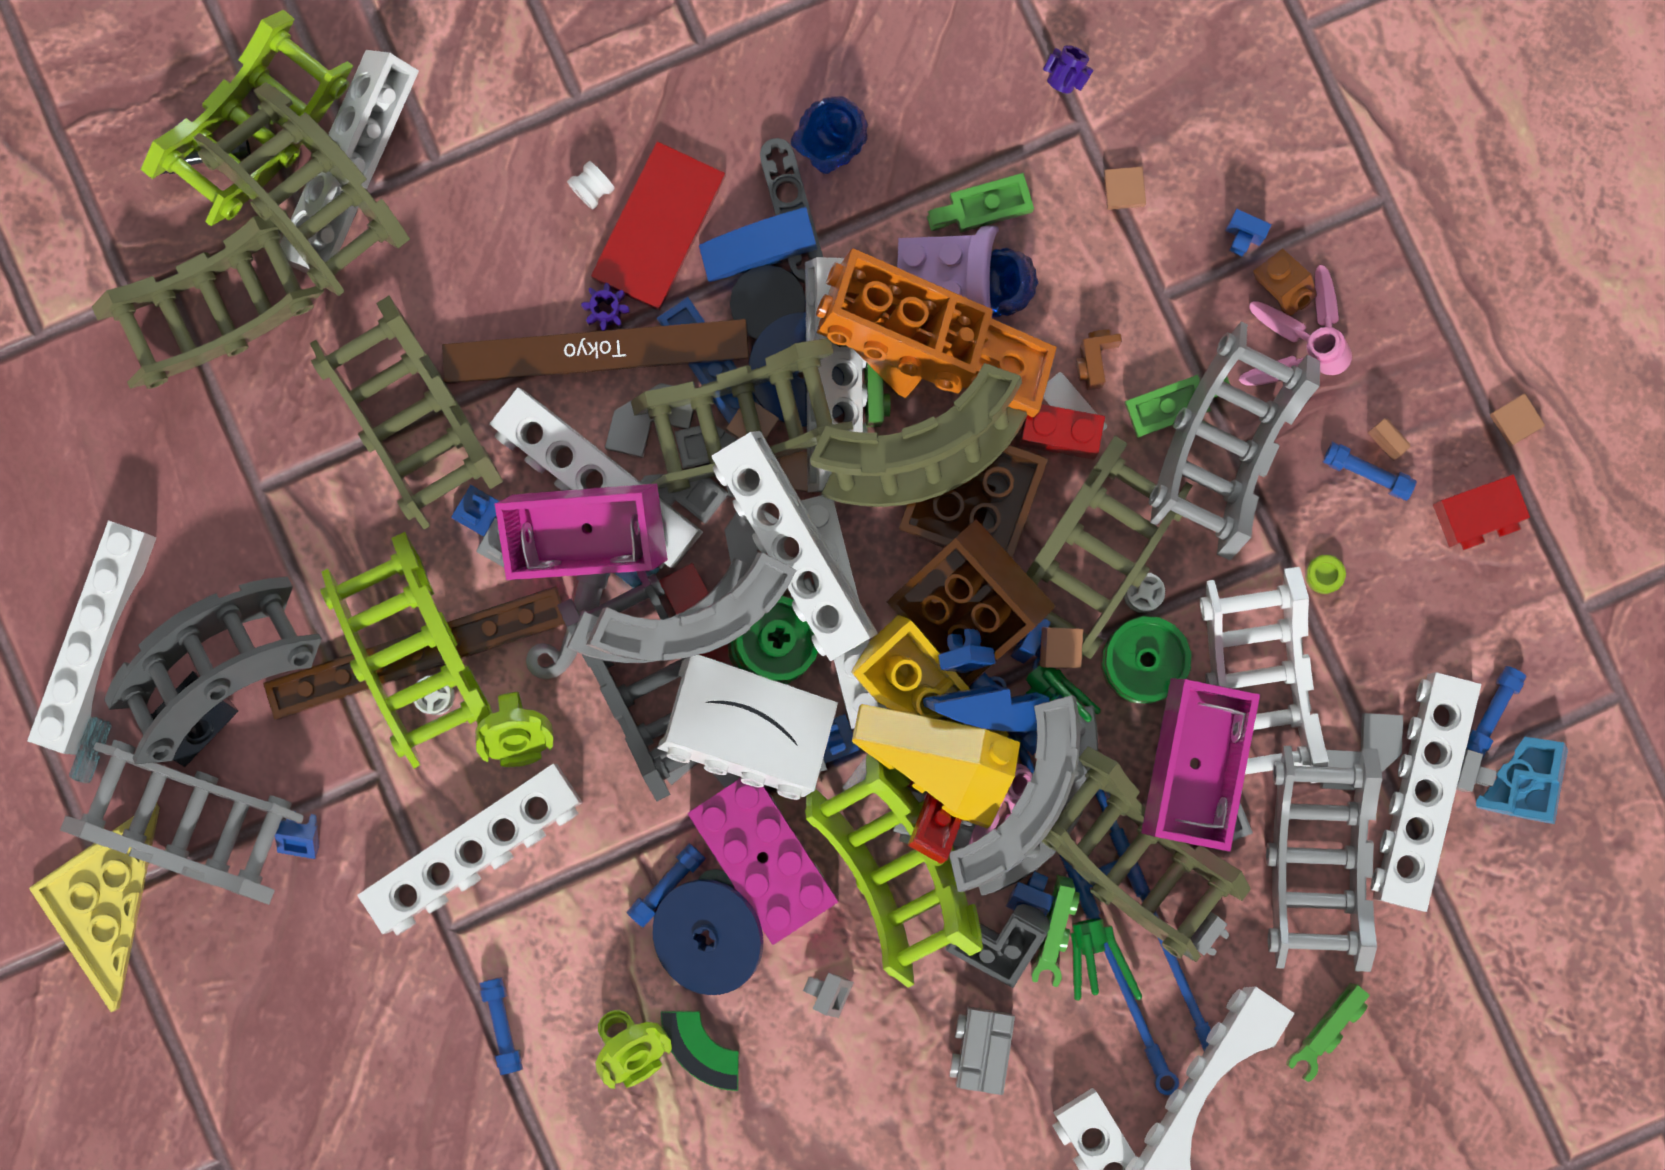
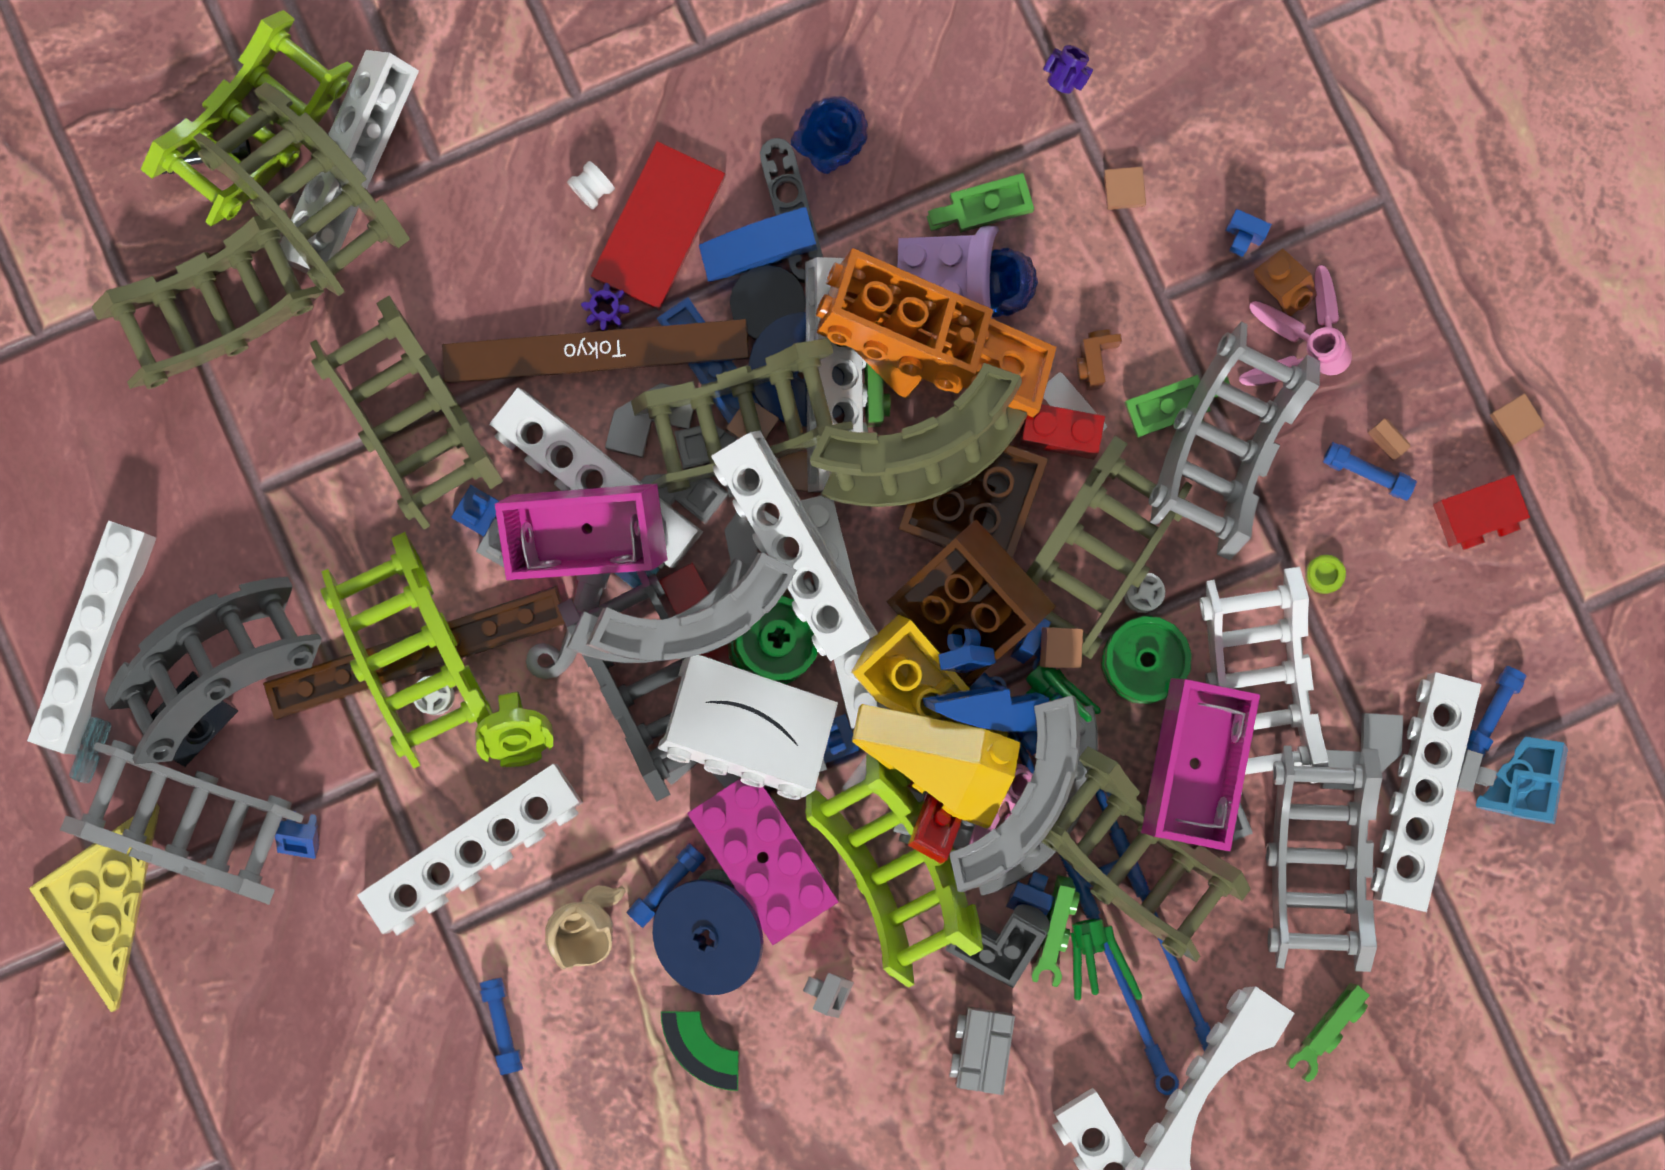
lime tile [595,1010,672,1089] -> none
light grey tile [1191,912,1229,955] -> none
none -> tan hair [545,885,625,969]

